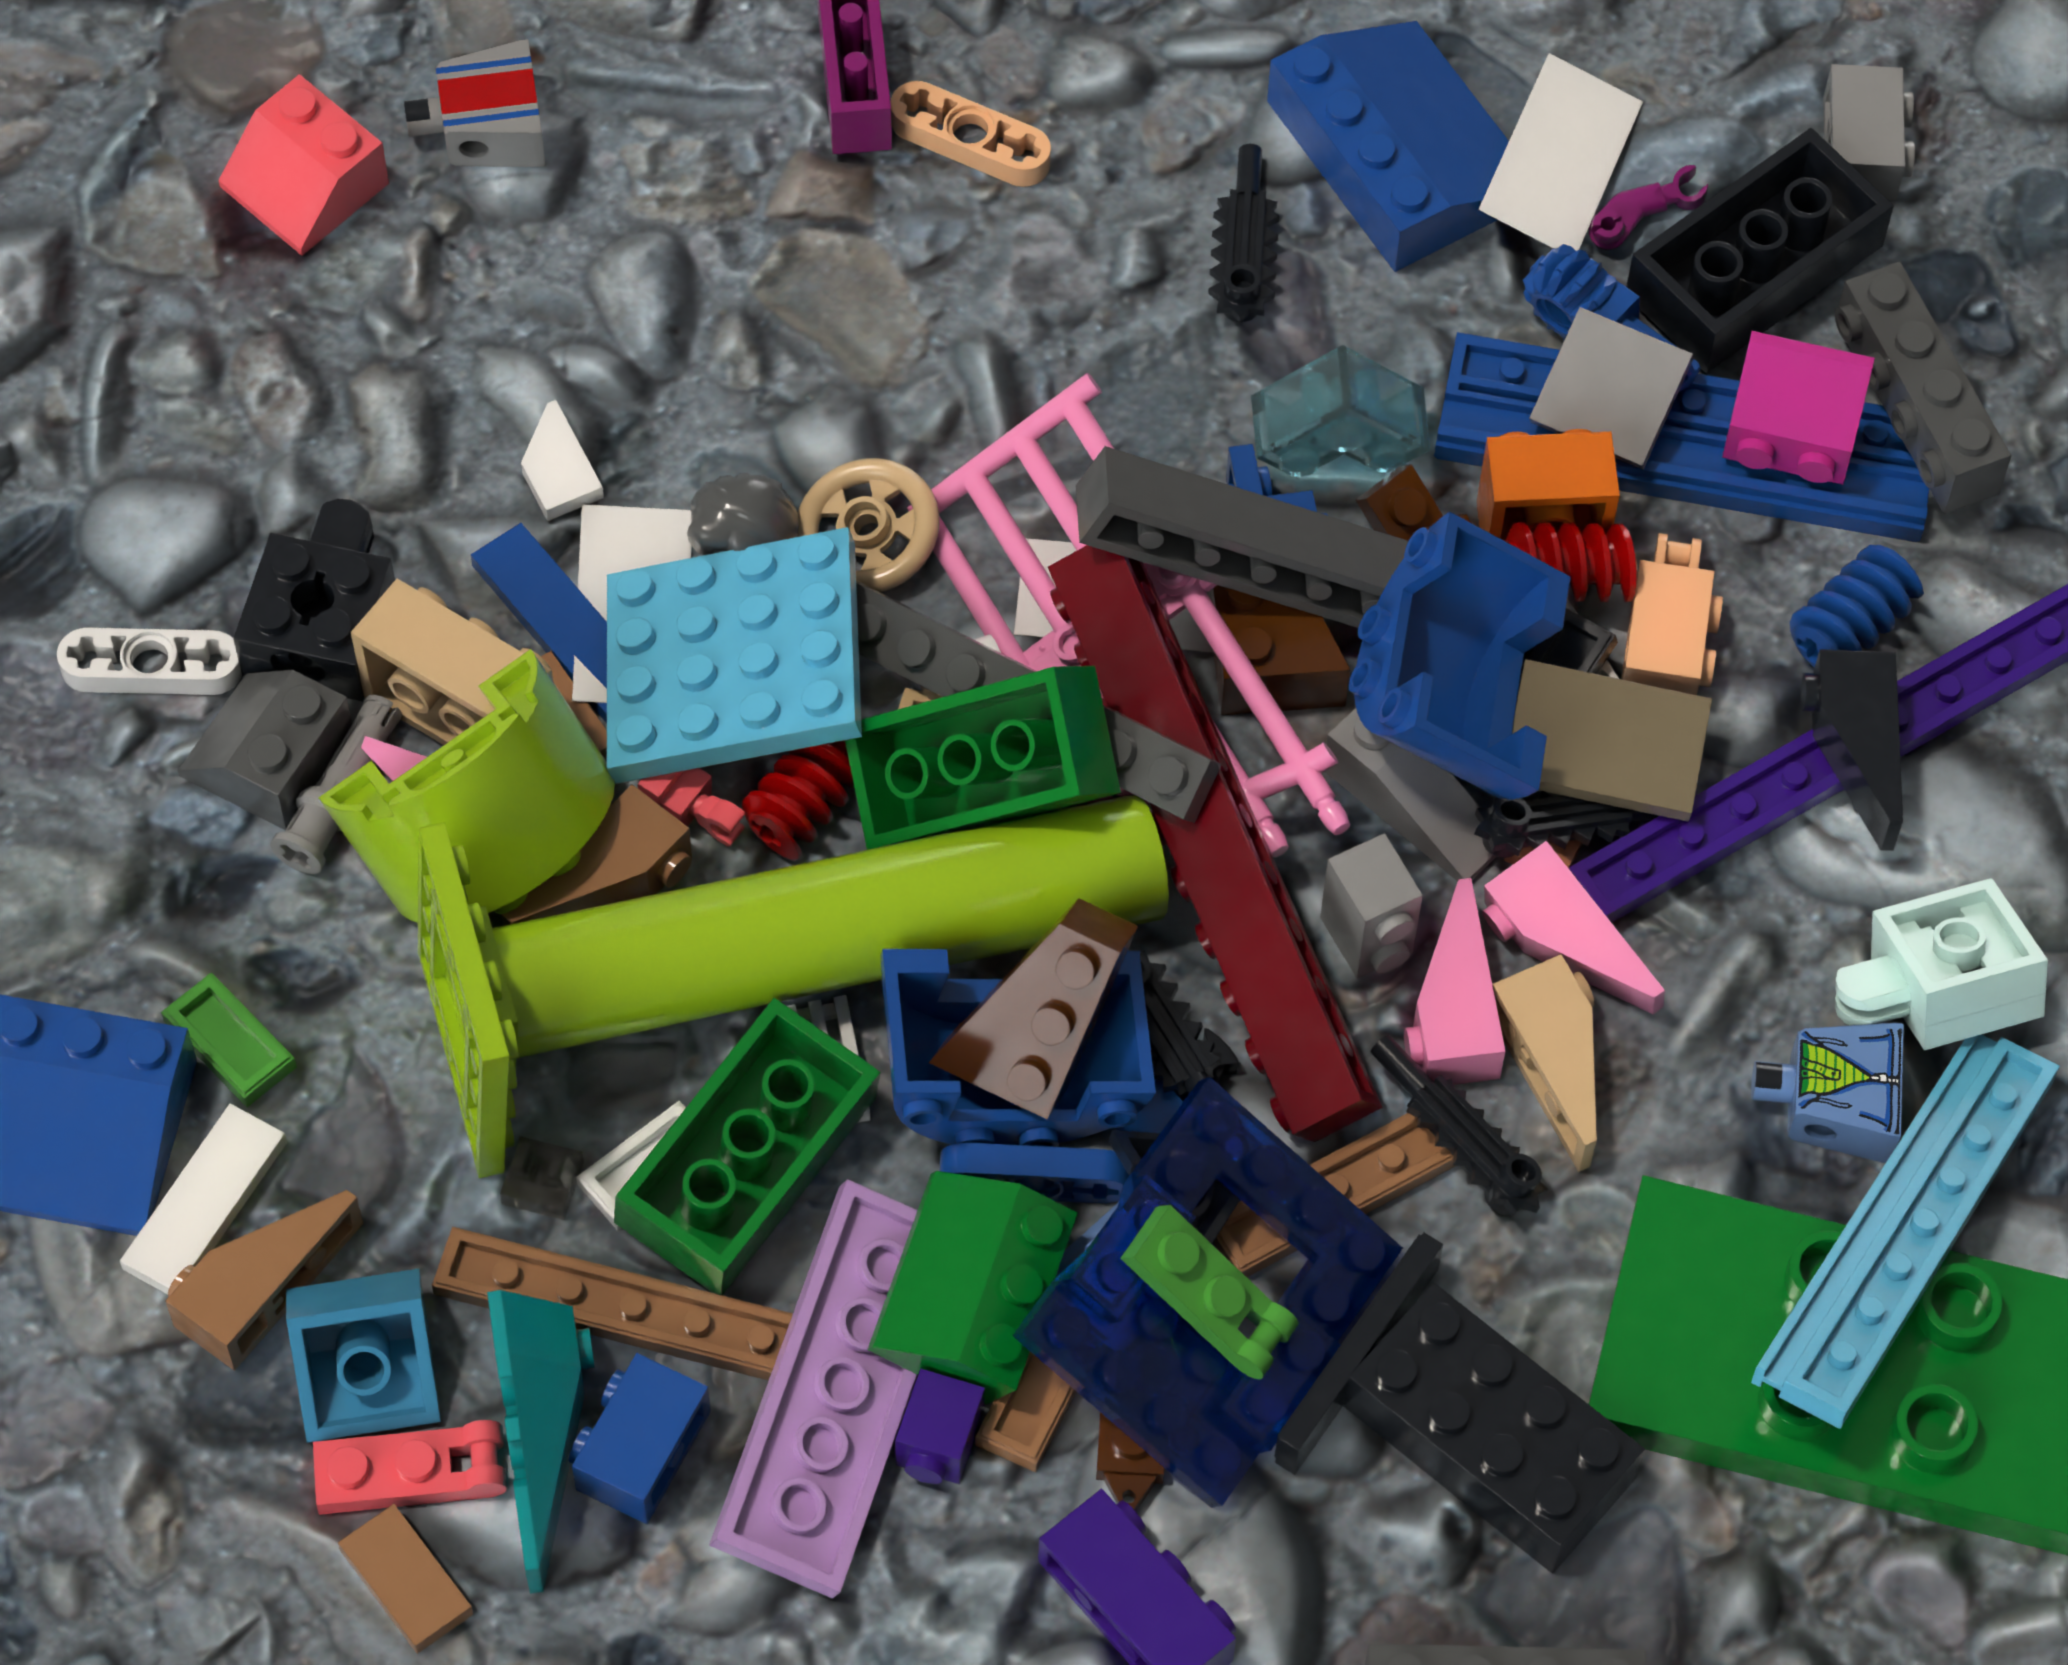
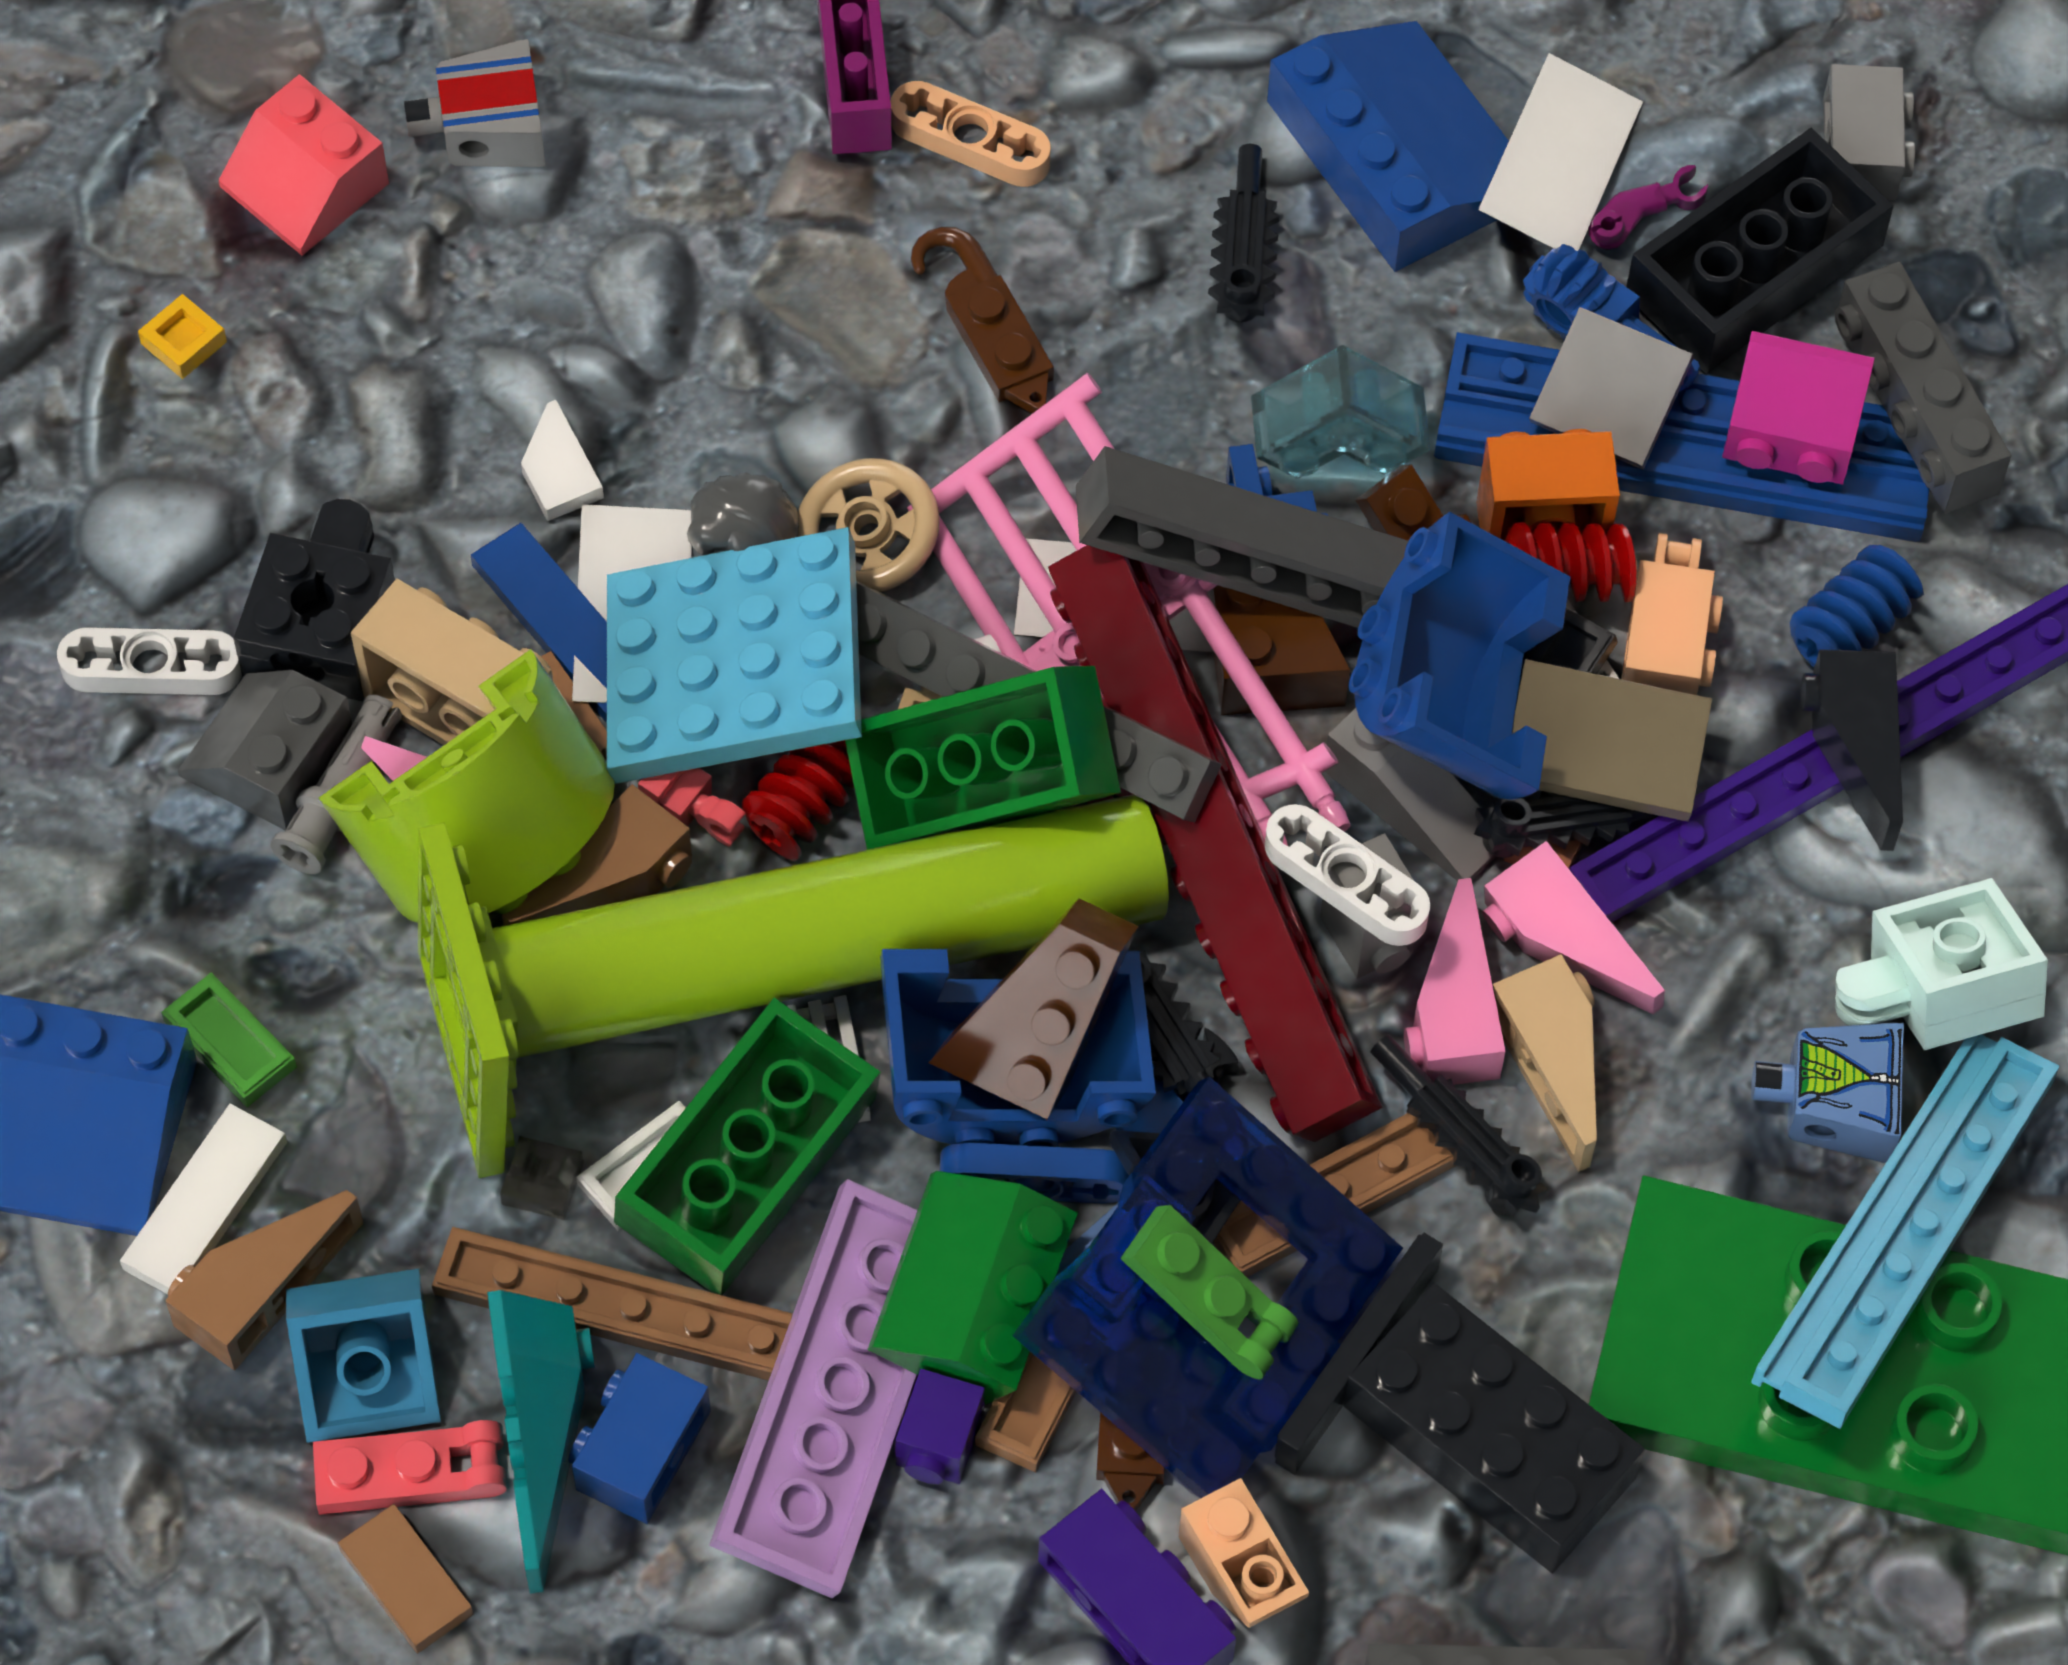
none -> yellow plate [138,293,227,379]
none -> reddish brown plate [911,227,1054,413]
none -> light nougat slope [1178,1478,1309,1628]
none -> white beam [1265,804,1430,946]

